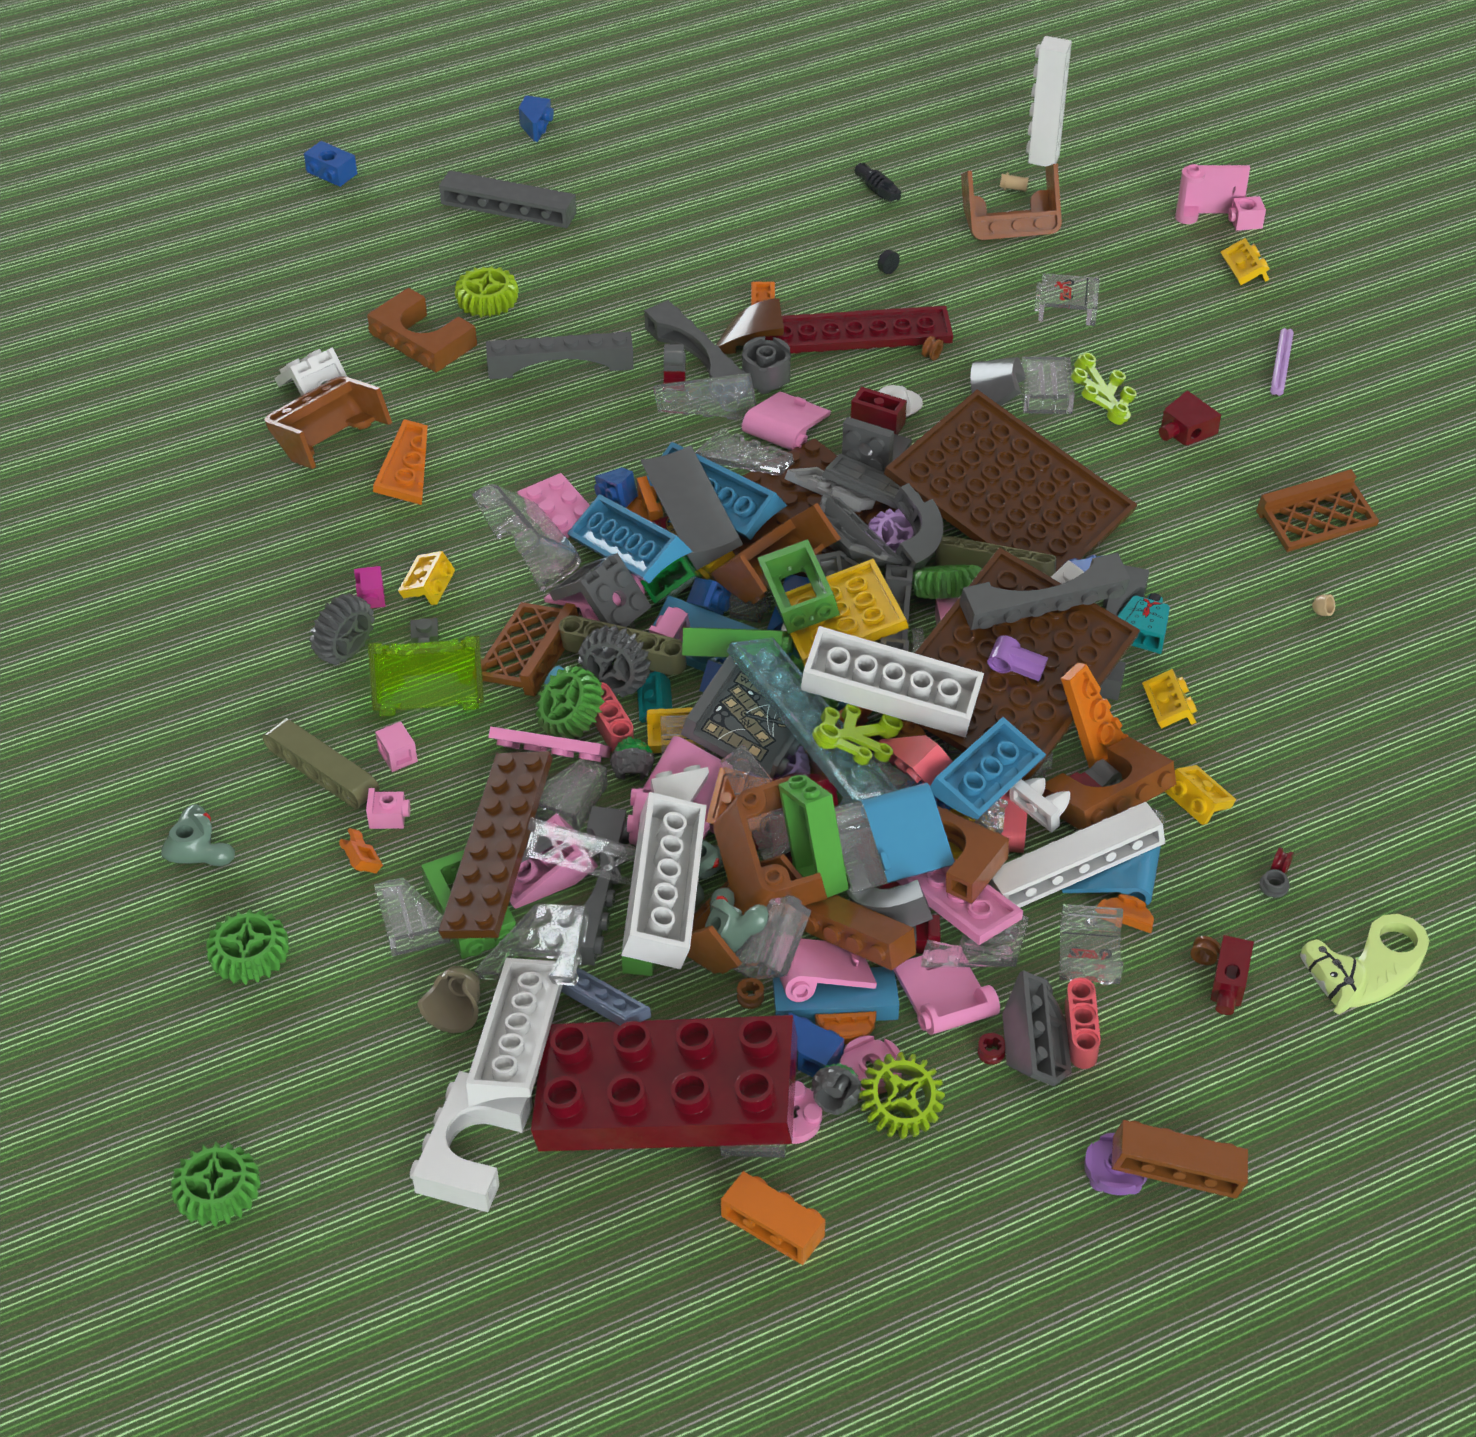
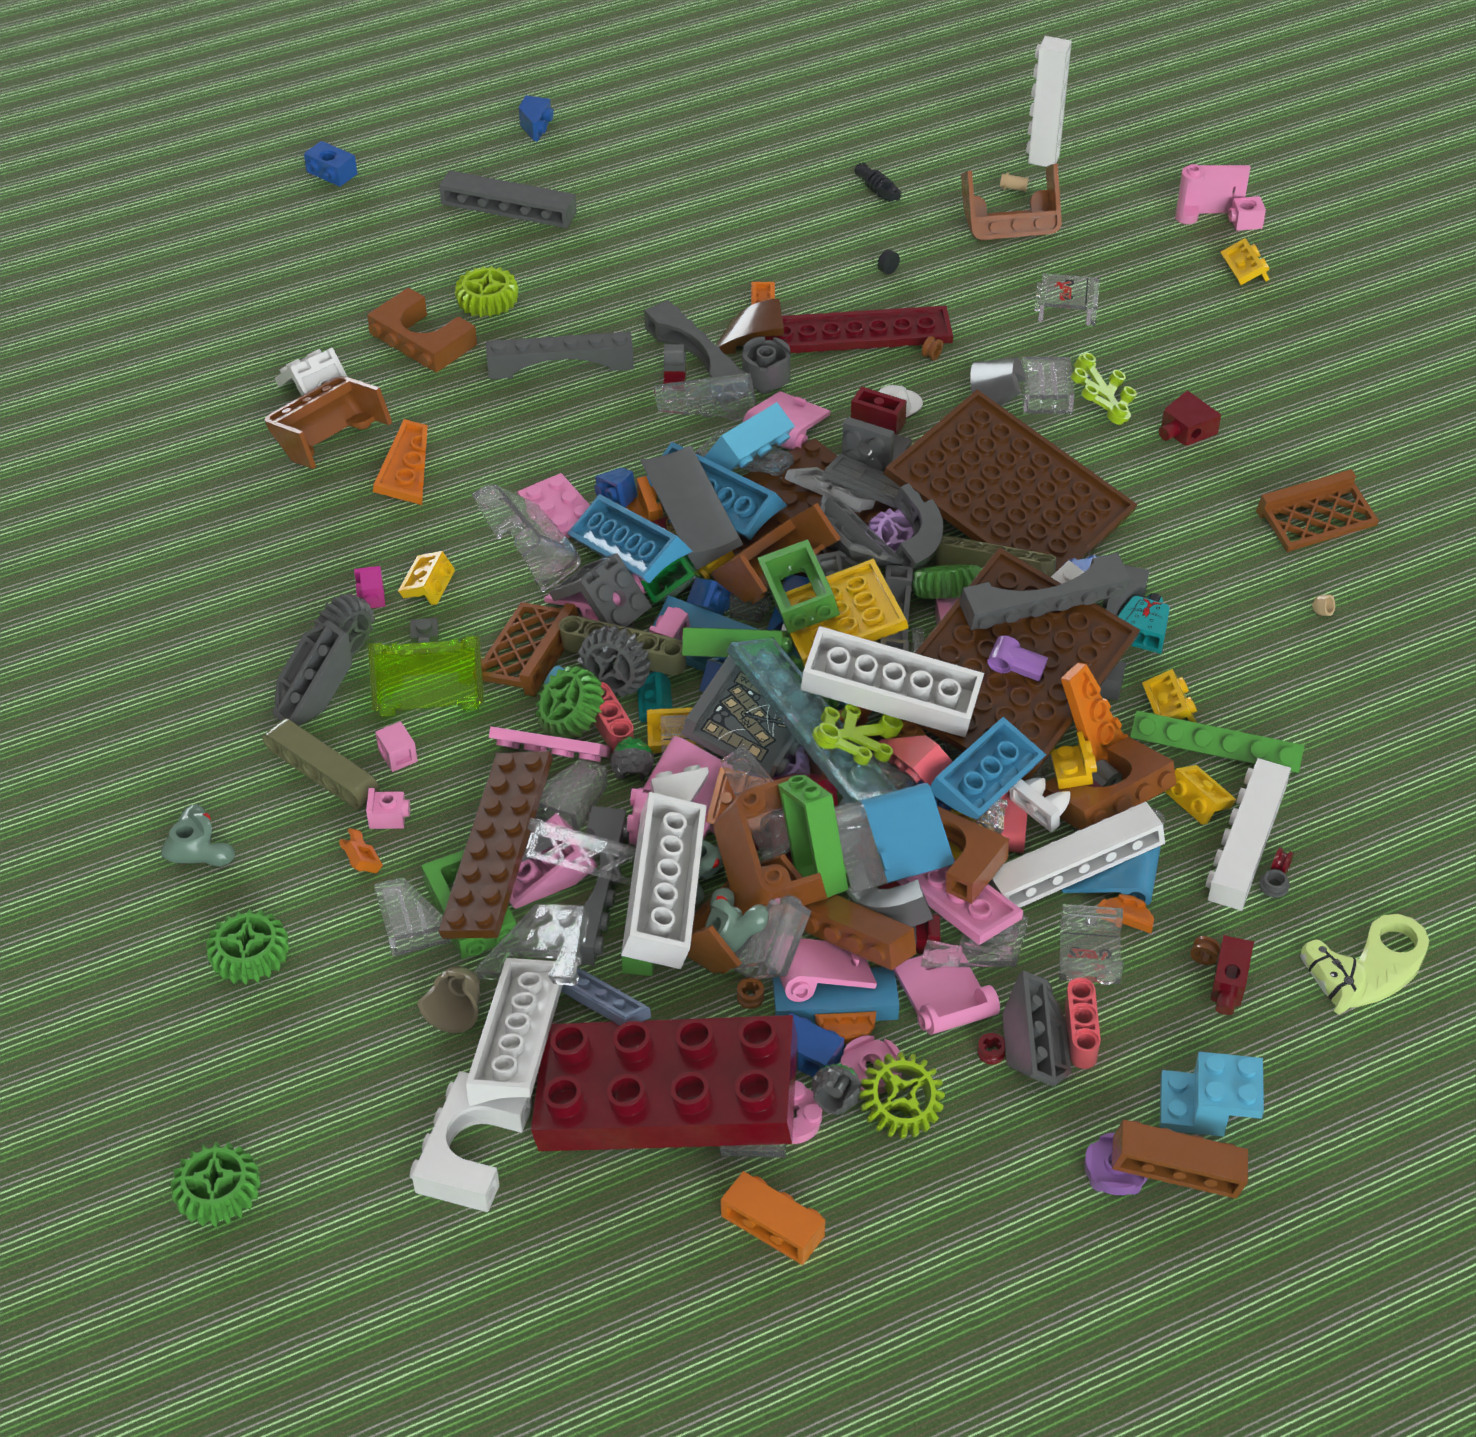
lavender axle [1270,328,1294,396] -> none
none -> dark grey wedge [273,620,352,726]
none -> medium azure slope [704,402,795,470]
none -> yellow bracket [1051,731,1097,789]
none -> bright green plate [1130,710,1305,773]
none -> medium azure bracket [1160,1052,1264,1137]
none -> white brick [1205,758,1291,911]

